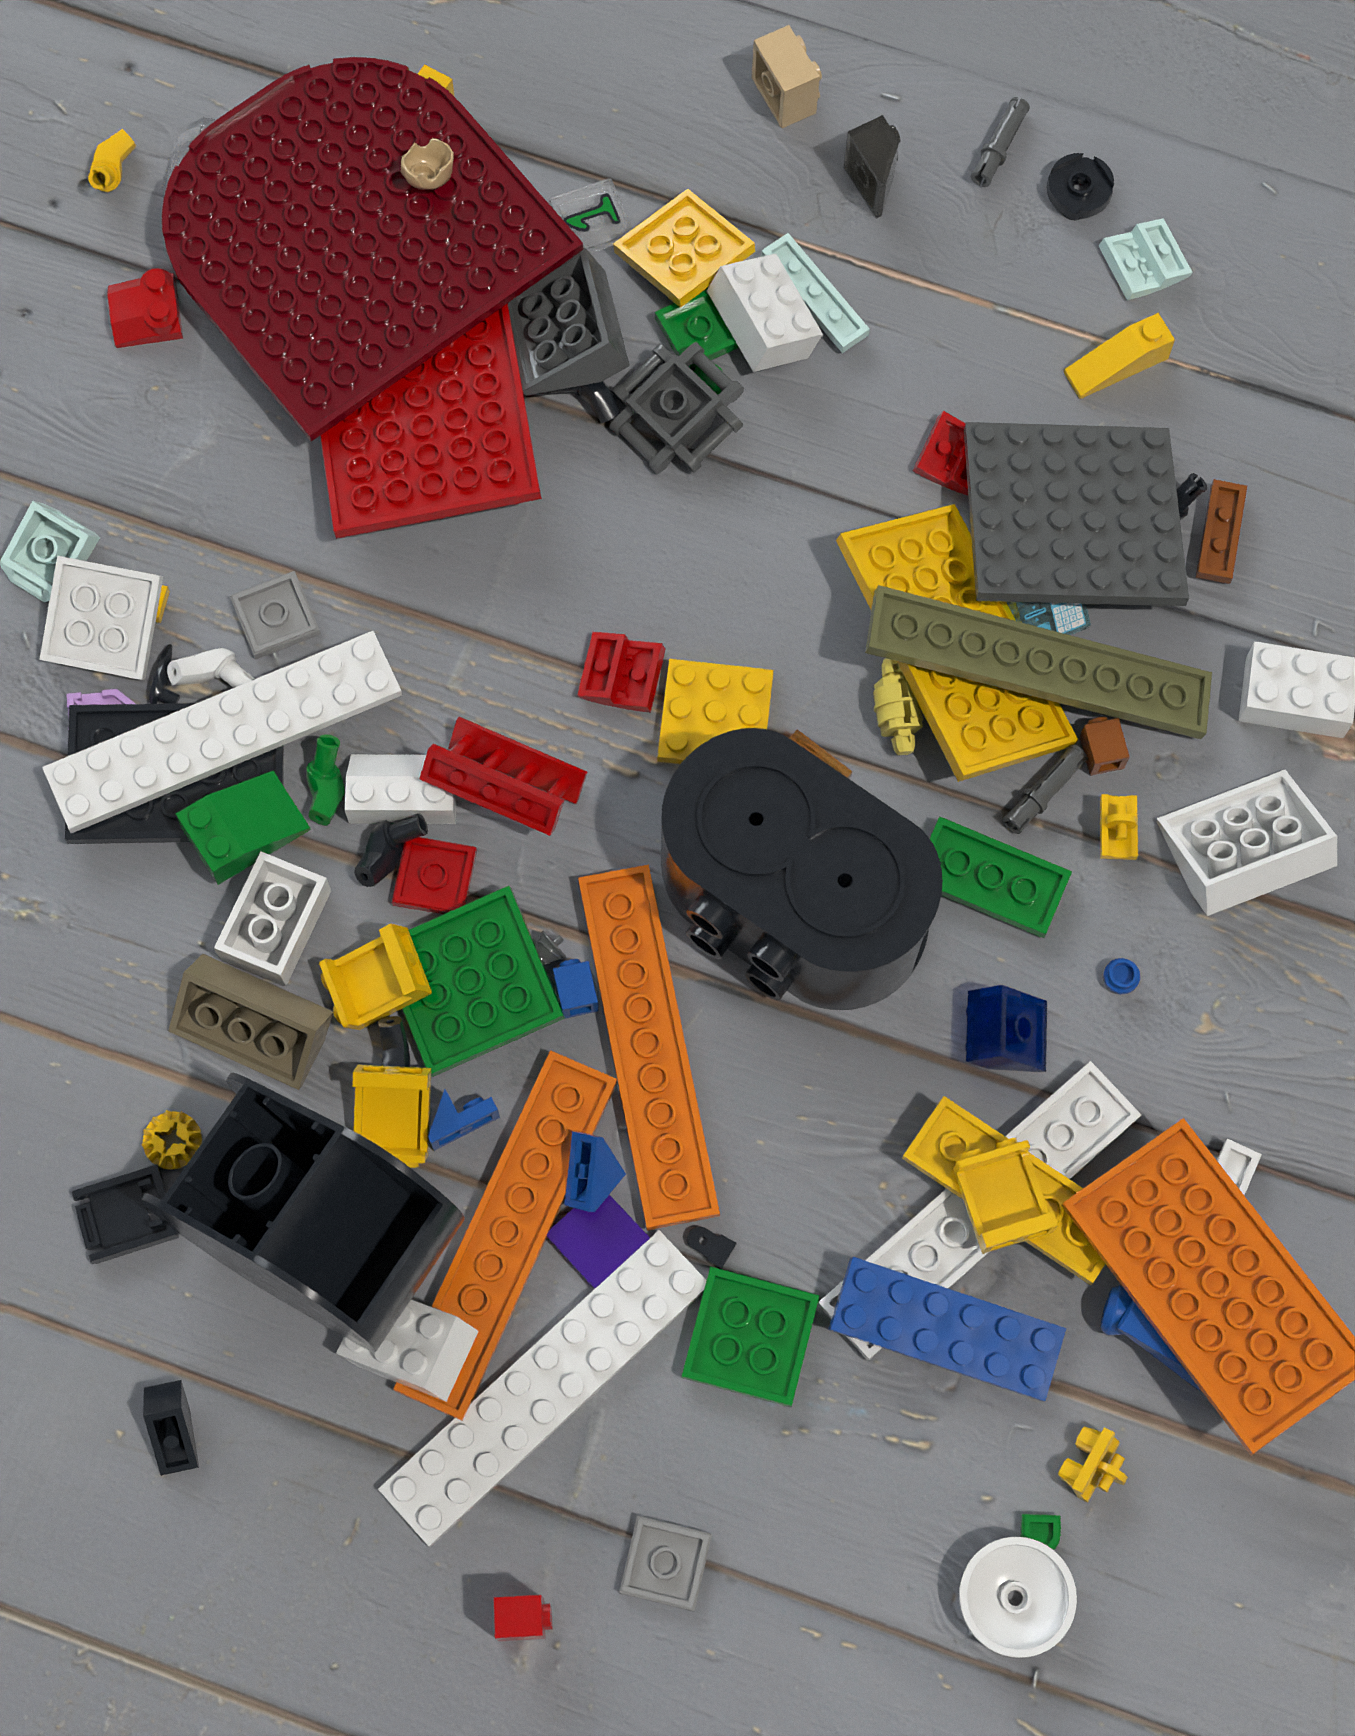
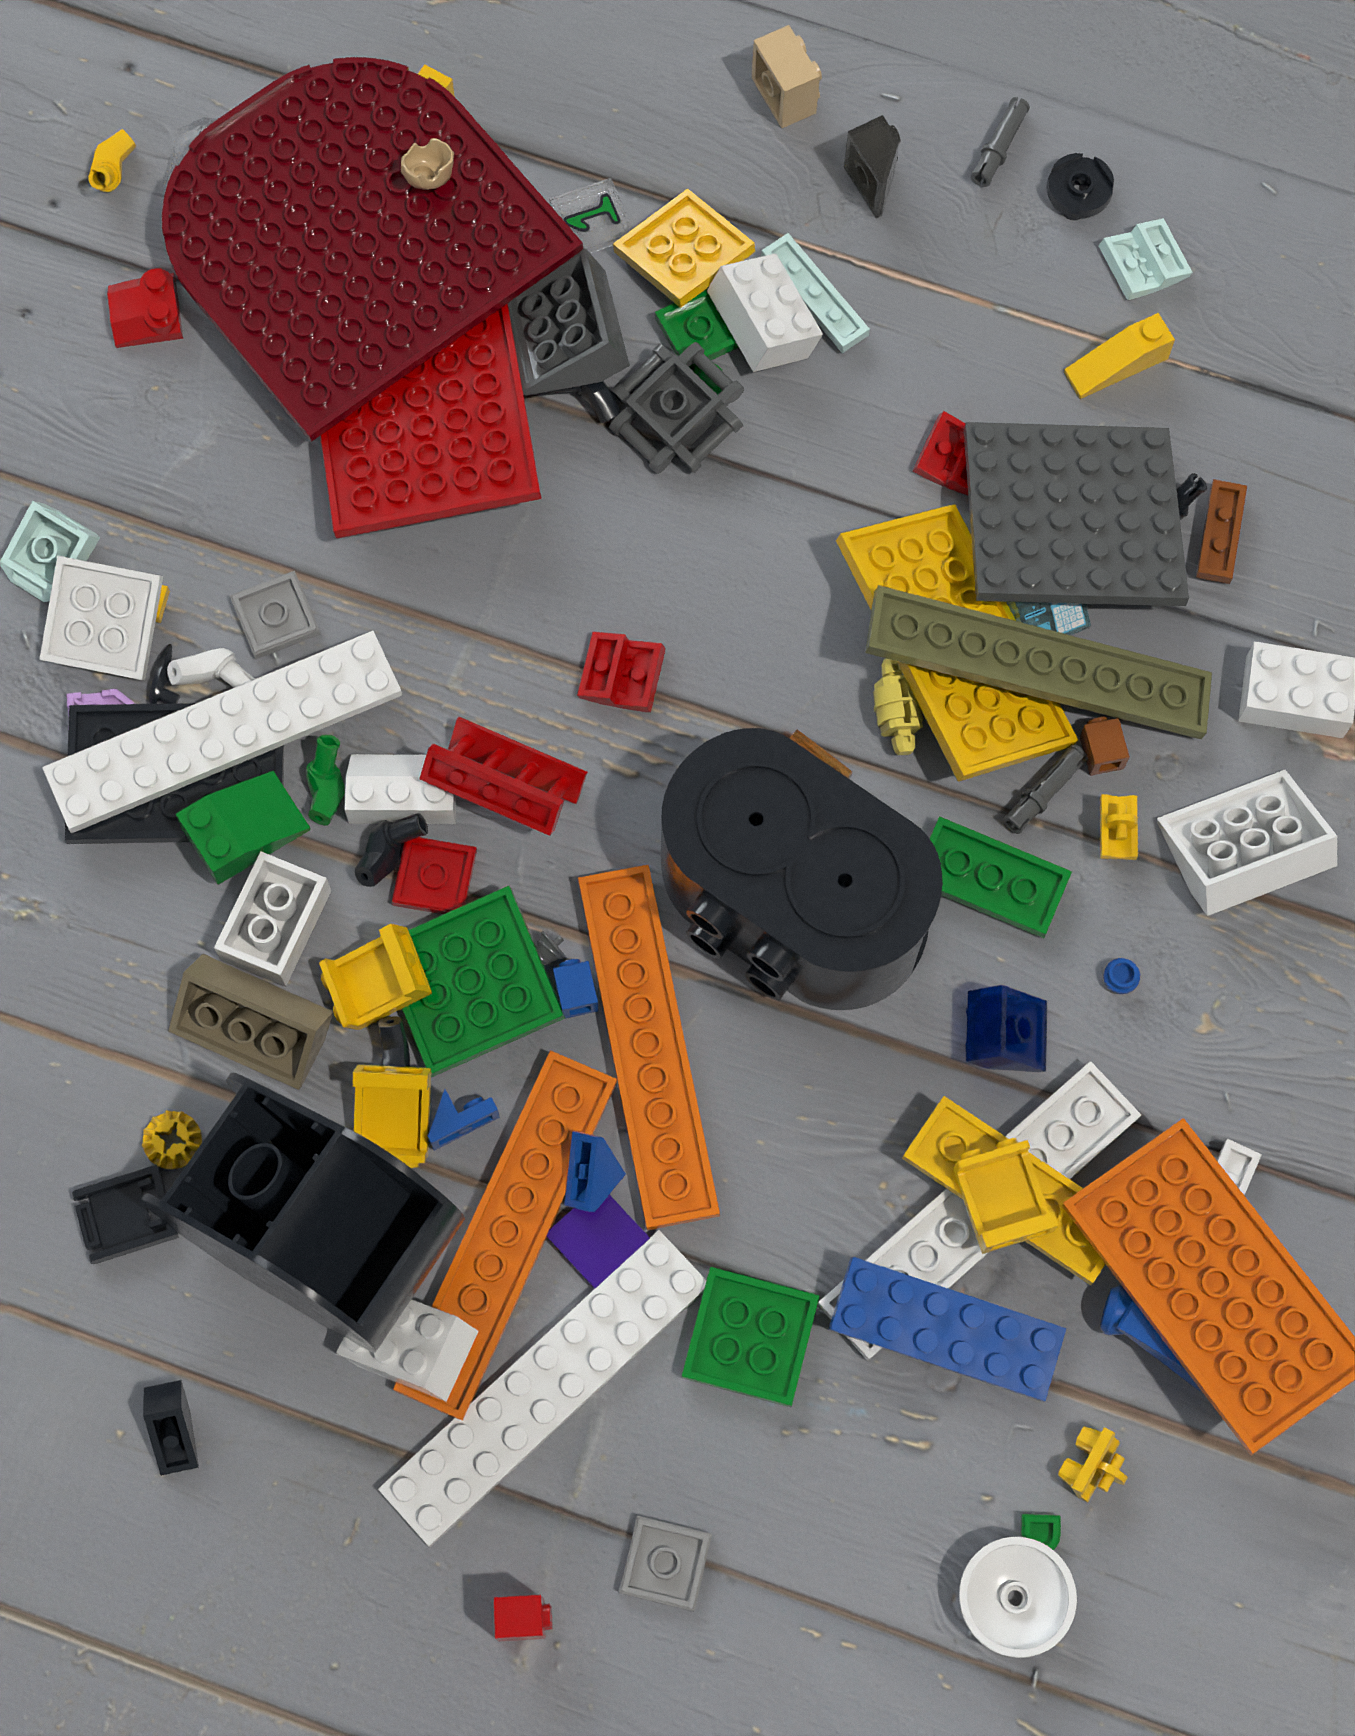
yellow plate [657,659,774,764] -> none
black piece [687,1226,737,1270] -> none

